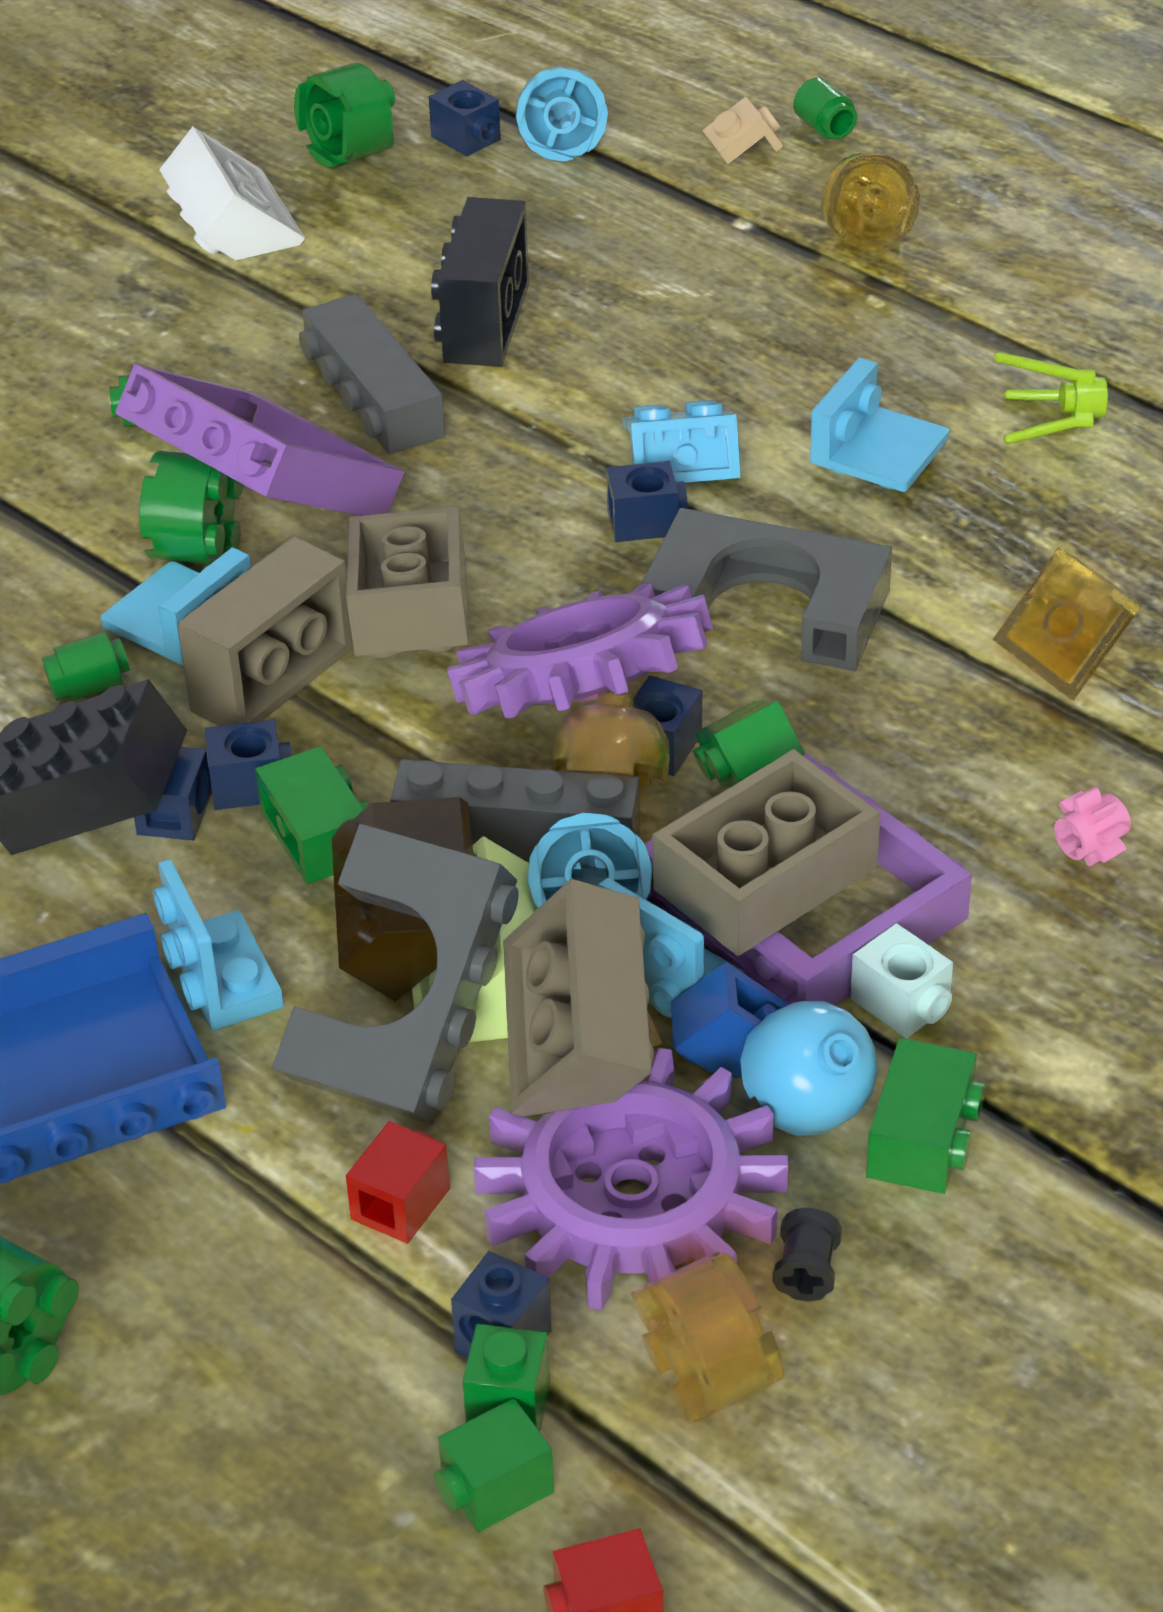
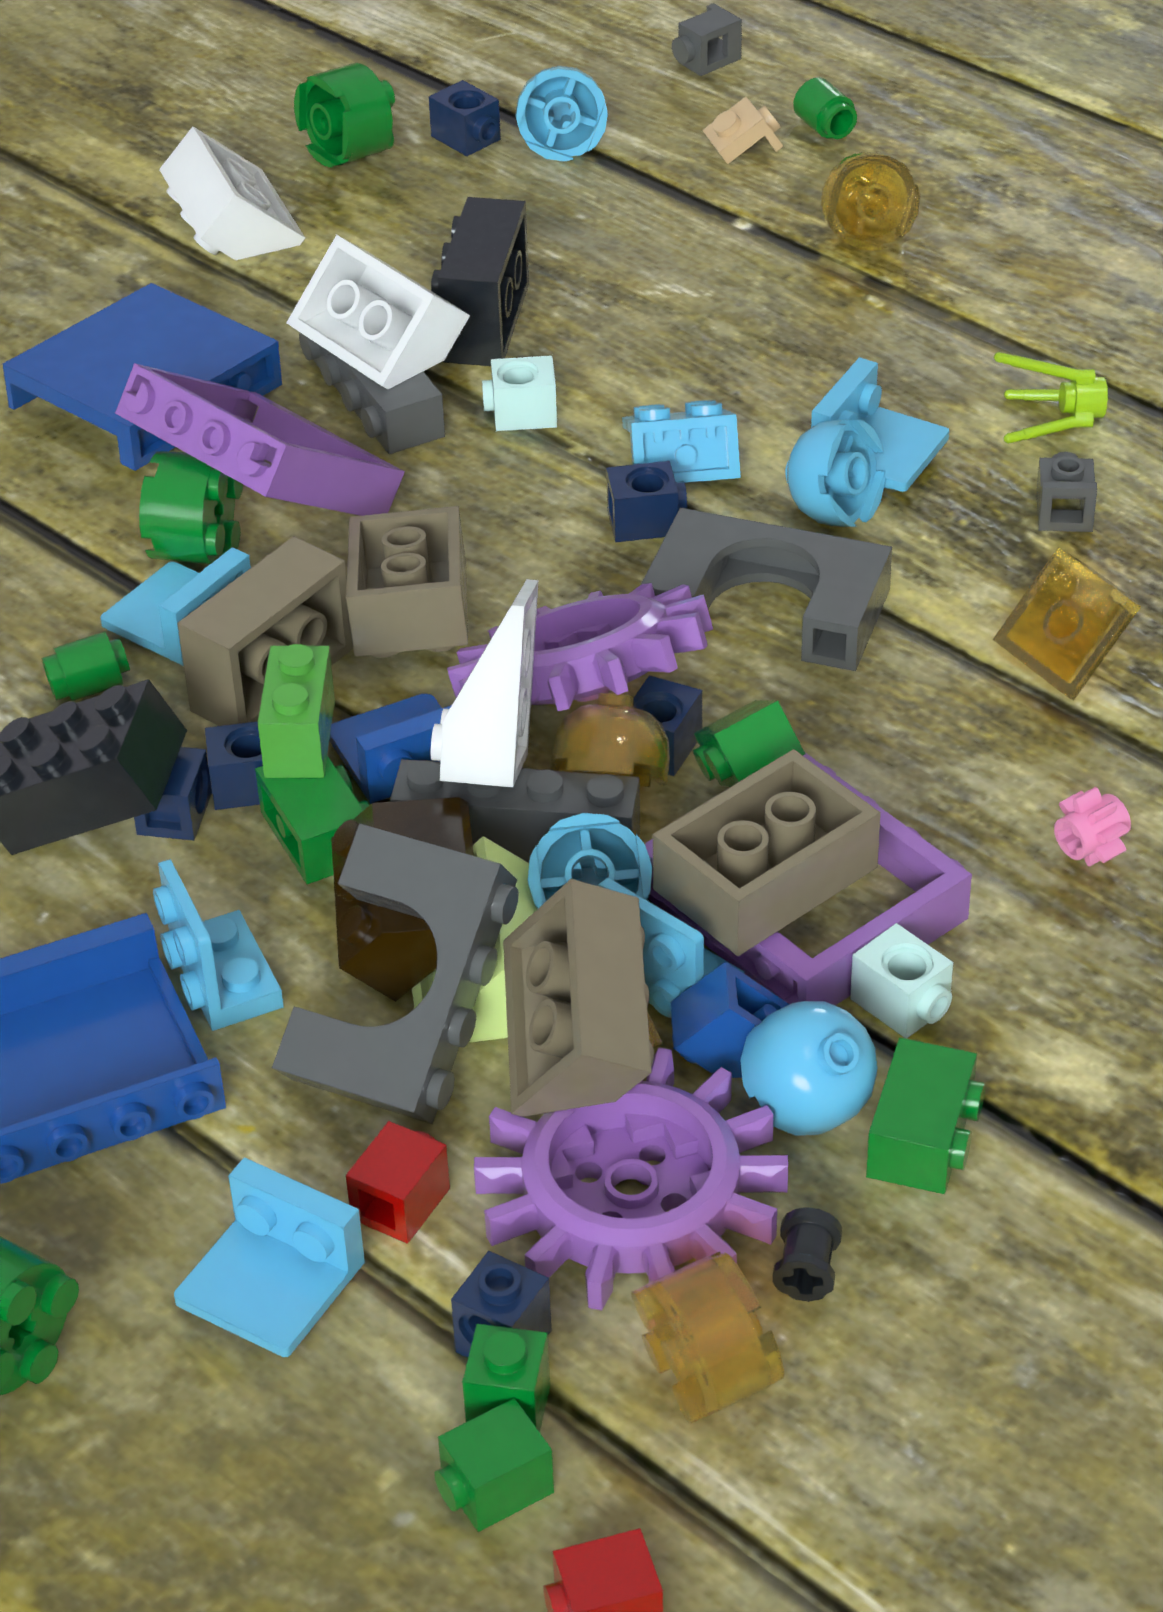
none -> blue panel [2,283,282,471]
none -> medium azure bracket [174,1157,365,1357]
none -> bright green brick [258,644,335,778]
none -> white slope [287,235,470,389]
none -> blue bracket [329,694,452,804]
none -> white slope [431,579,539,787]
none -> light aqua brick [482,356,557,431]
none -> dark grey brick [672,3,742,76]
none -> medium azure cylinder [785,420,885,527]
none -> dark grey brick [1036,452,1097,532]

